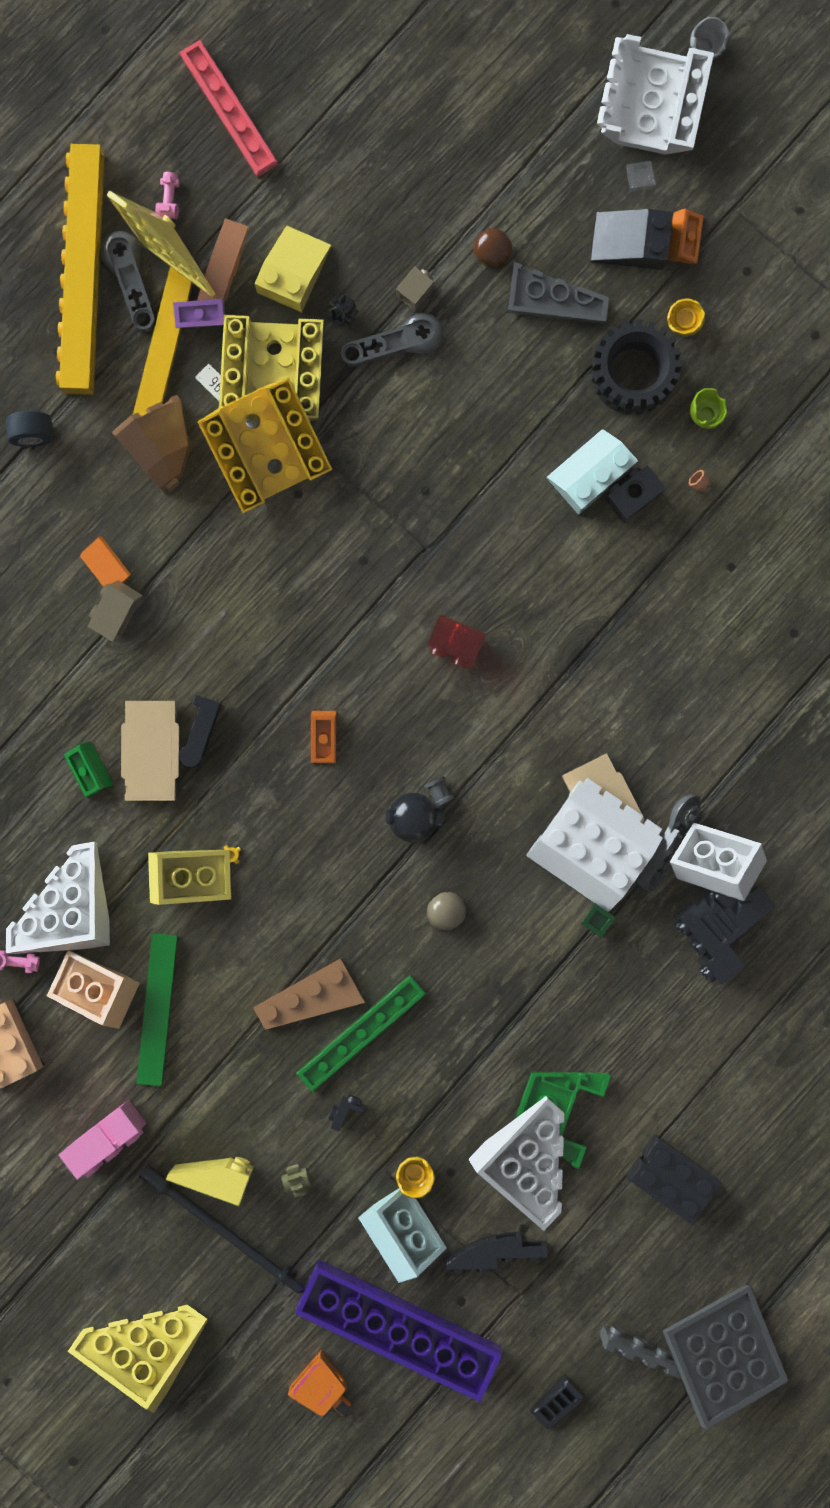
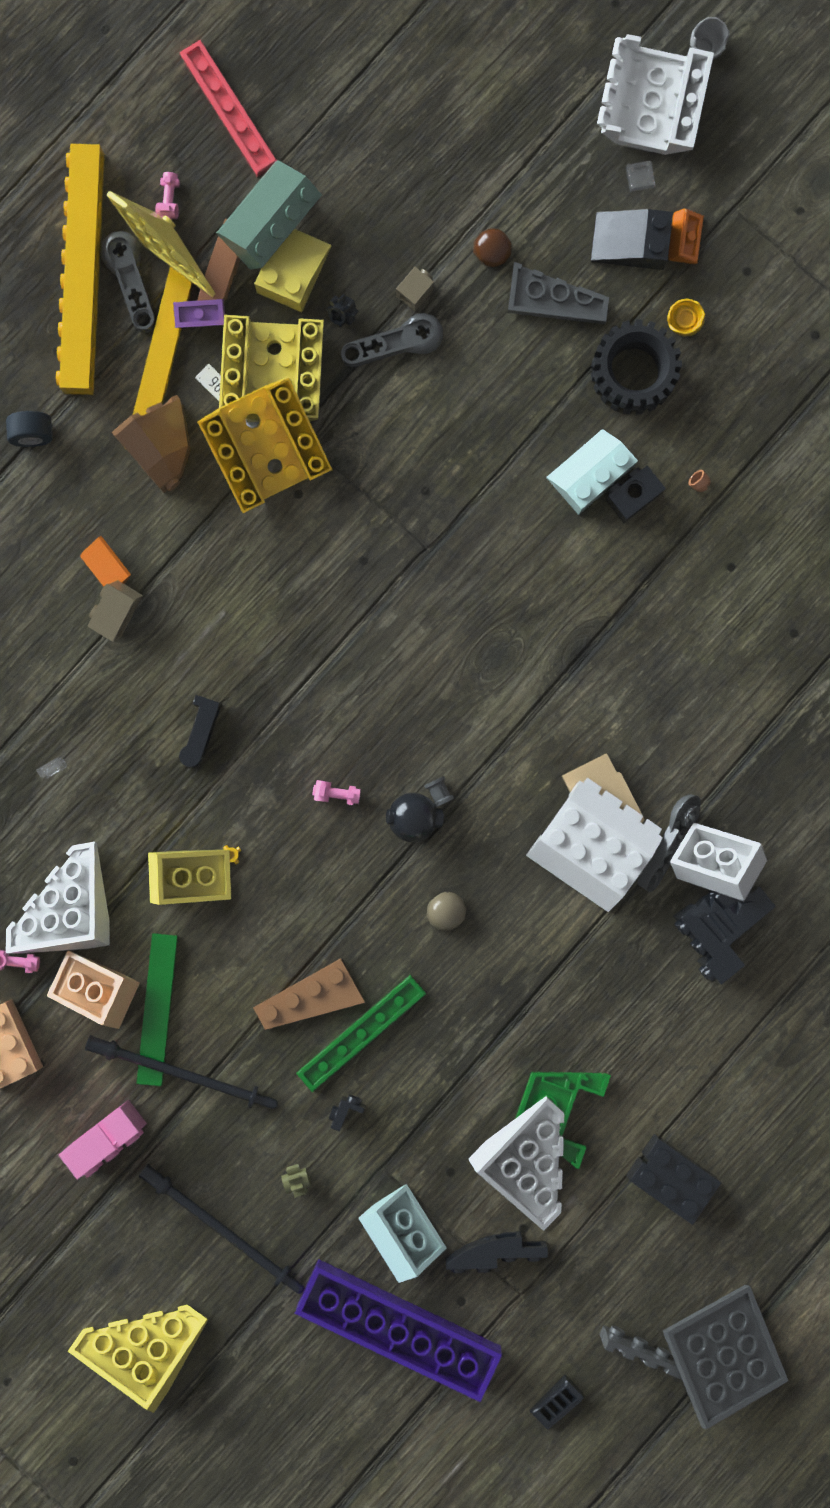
green slope [64,741,113,798] -> none
tan piece [121,701,179,801] -> none
light yellow slope [166,1157,254,1206] -> none
orange torso [288,1350,352,1416] -> none
orange slope [311,711,337,763] -> none
yellow hair [396,1157,434,1199] -> none
clear red slope [427,615,486,669] -> none
dark green plate [580,903,615,938] -> none
lime hair [689,388,727,429] -> none
none -> clear tile [36,757,67,778]
none -> black bar [85,1035,278,1109]
none -> sand green slope [216,160,322,270]
none -> bright pink bar [312,780,361,805]

